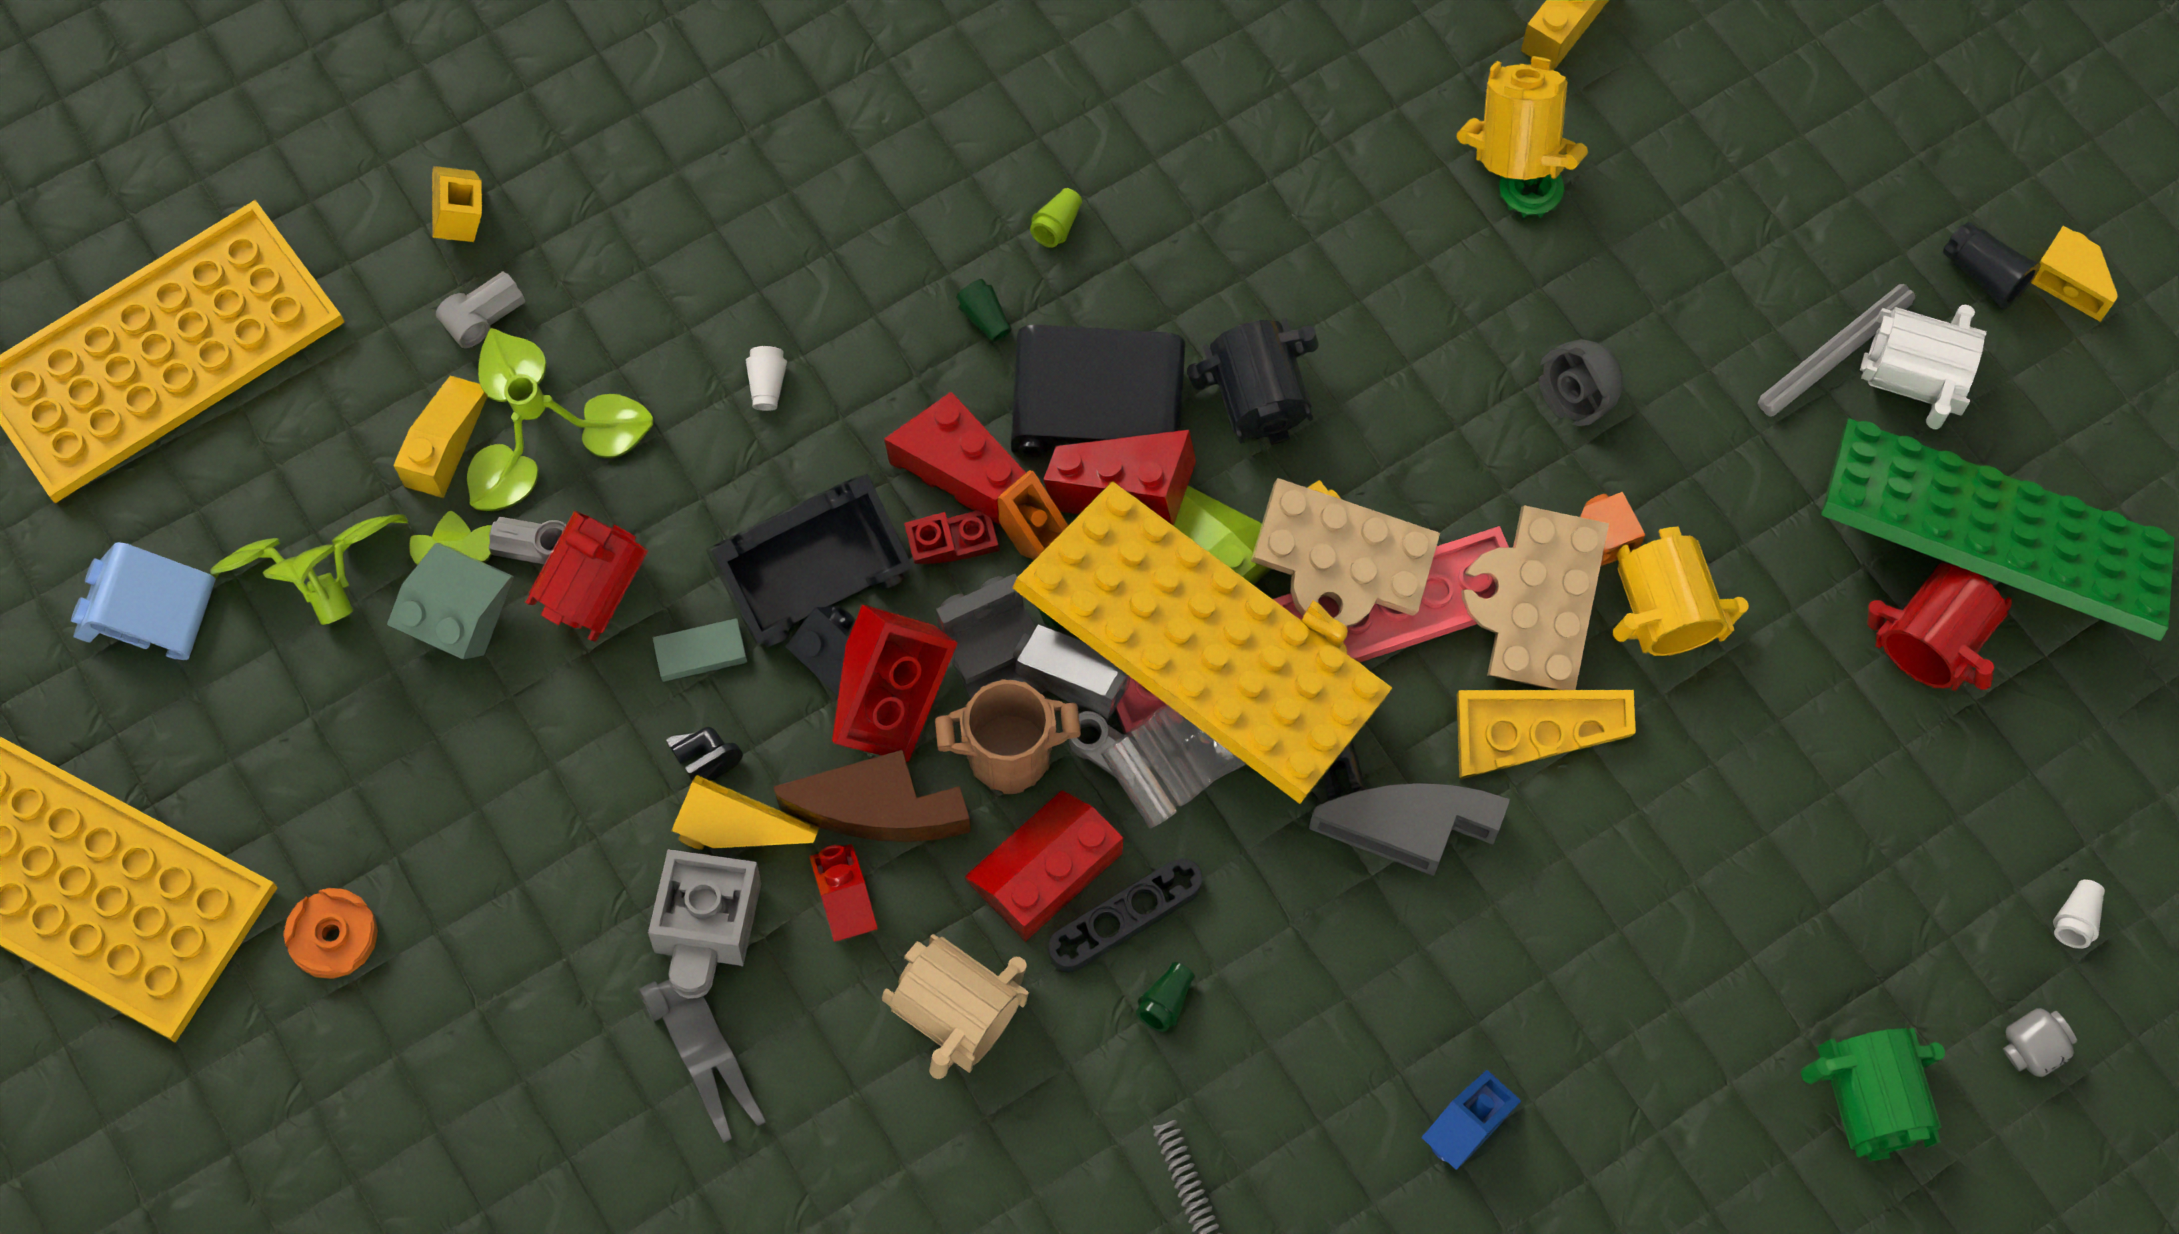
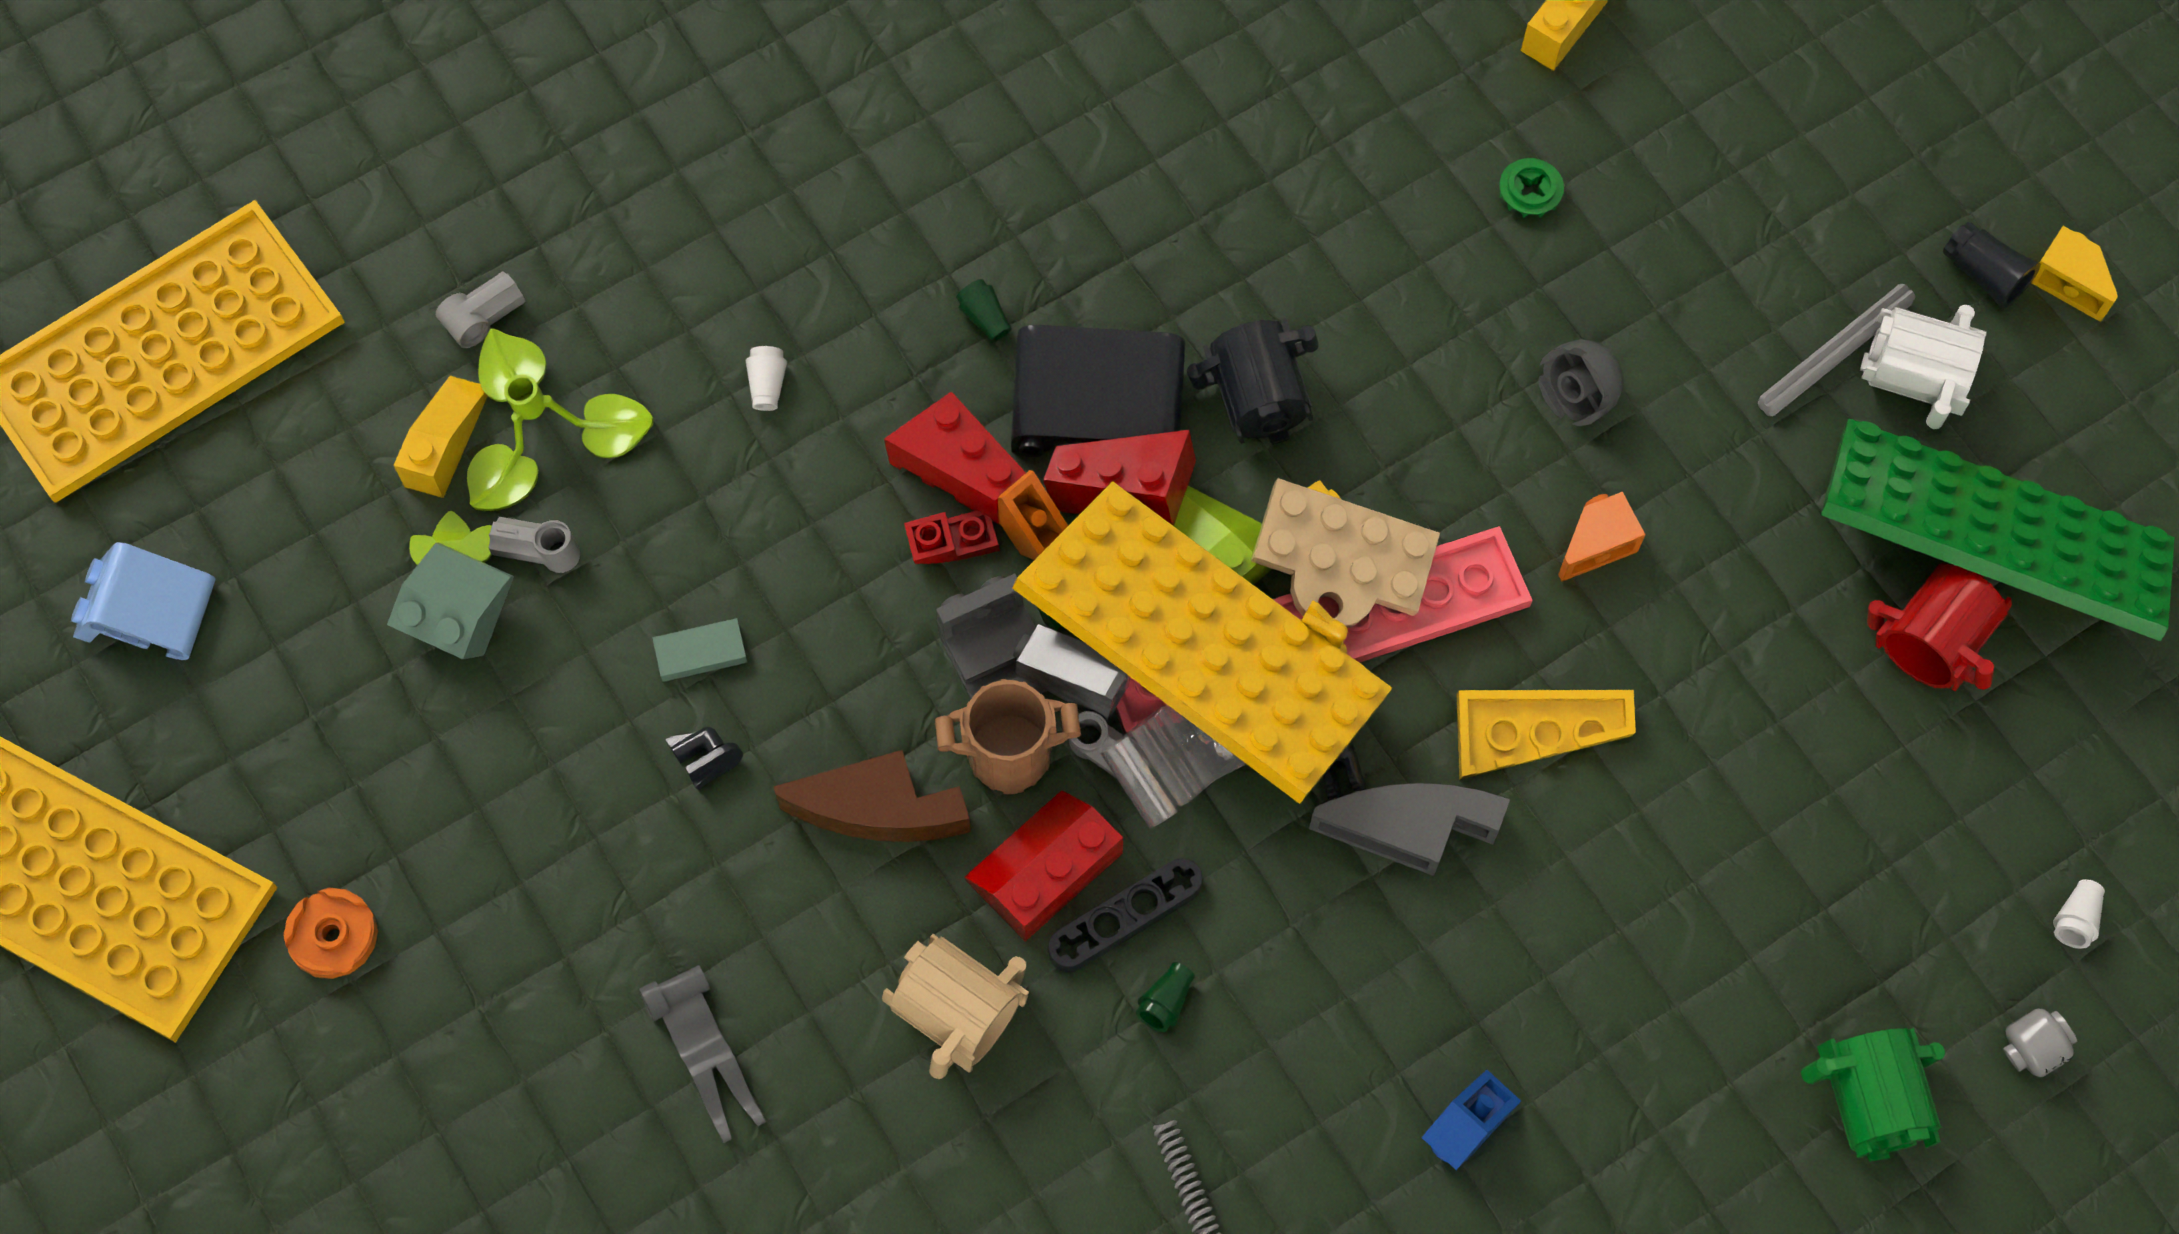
lime plant [210,514,408,625] -> none
yellow slope [432,166,482,242] -> none
red container [525,510,649,642] -> none
light grey brick [648,849,761,999] -> none
yellow slope [671,775,819,850] -> none
black windscreen [706,474,913,647] -> none
black bracket [785,606,855,696] -> none
red slope [809,844,878,942] -> none
red slope [832,604,958,762] -> none
lime cone [1030,188,1082,248] -> none
yellow container [1457,56,1588,180] -> none
tan plate [1461,505,1609,690] -> none
yellow container [1613,526,1749,656] -> none

